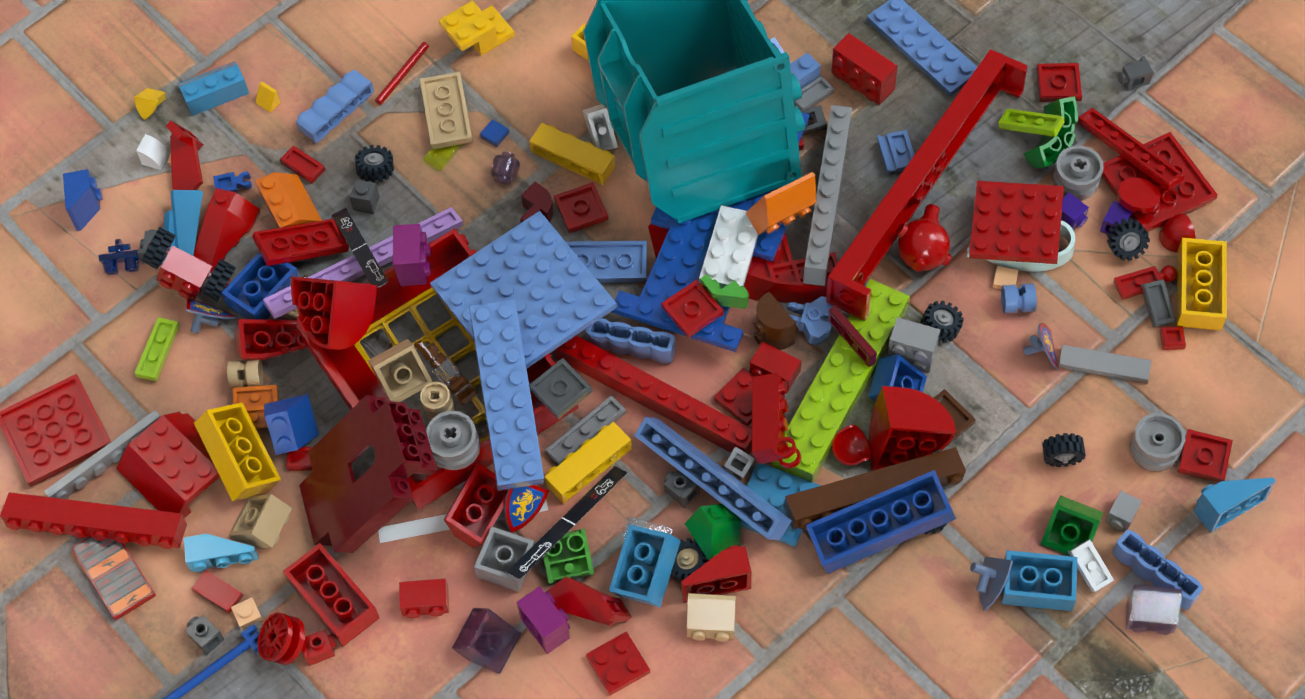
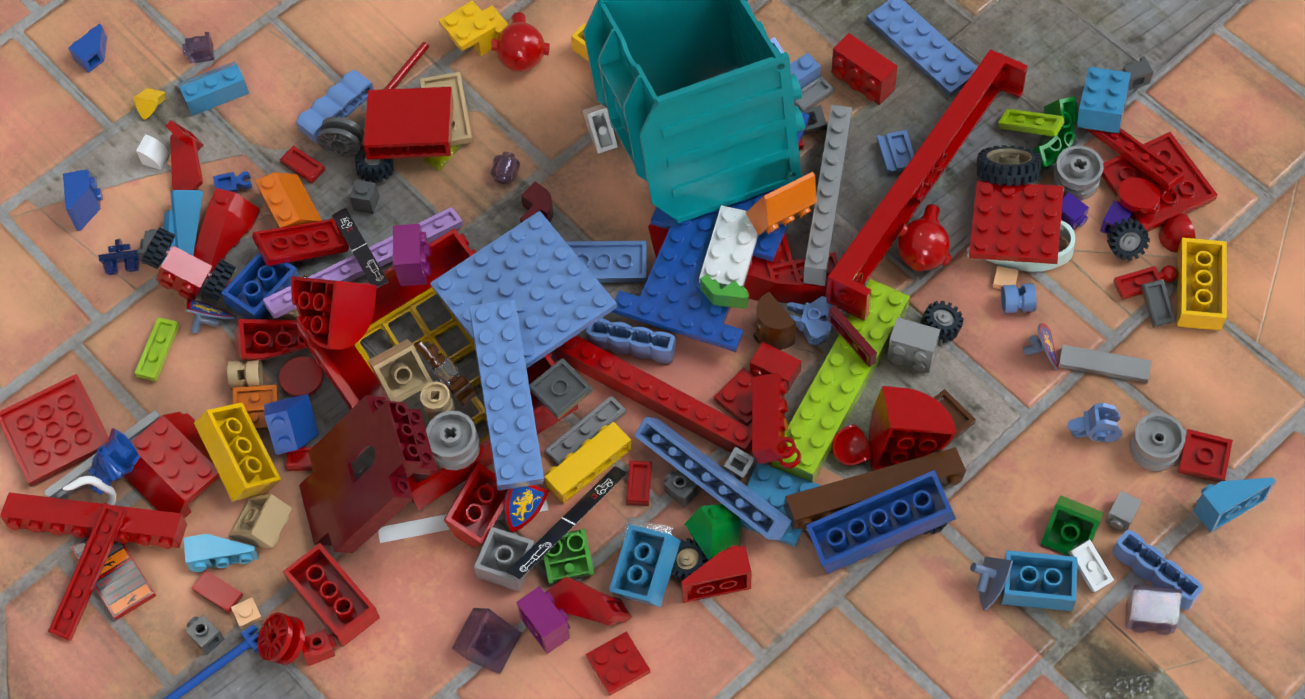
yellow slope [256,82,280,112] -> none
red brick [399,578,449,618] -> none
blue tile [480,119,509,147] -> none
yellow brick [529,123,616,185] -> none
red plate [554,182,609,234] -> none
red plate [661,280,724,338] -> none
tan slope [687,593,736,642] -> none
blue slope [868,354,927,402] -> none
red tile [1036,63,1082,102] -> none
black wheel [1042,433,1086,467] -> none
red tile [1160,326,1186,350] -> none
none -> red tile [48,503,127,641]
none -> blue helmet [63,428,141,505]
none -> blue slope [68,23,107,73]
none -> clear purple brick [182,32,215,64]
none -> red tile [279,356,324,397]
none -> dark grey wheel [317,117,365,157]
none -> red brick [364,87,453,160]
none -> red piece [491,12,550,72]
none -> red tile [626,460,652,506]
none -> black wheel [977,145,1041,186]
none -> medium blue hinge [1067,403,1123,443]
none -> dark azure brick [1077,67,1131,133]

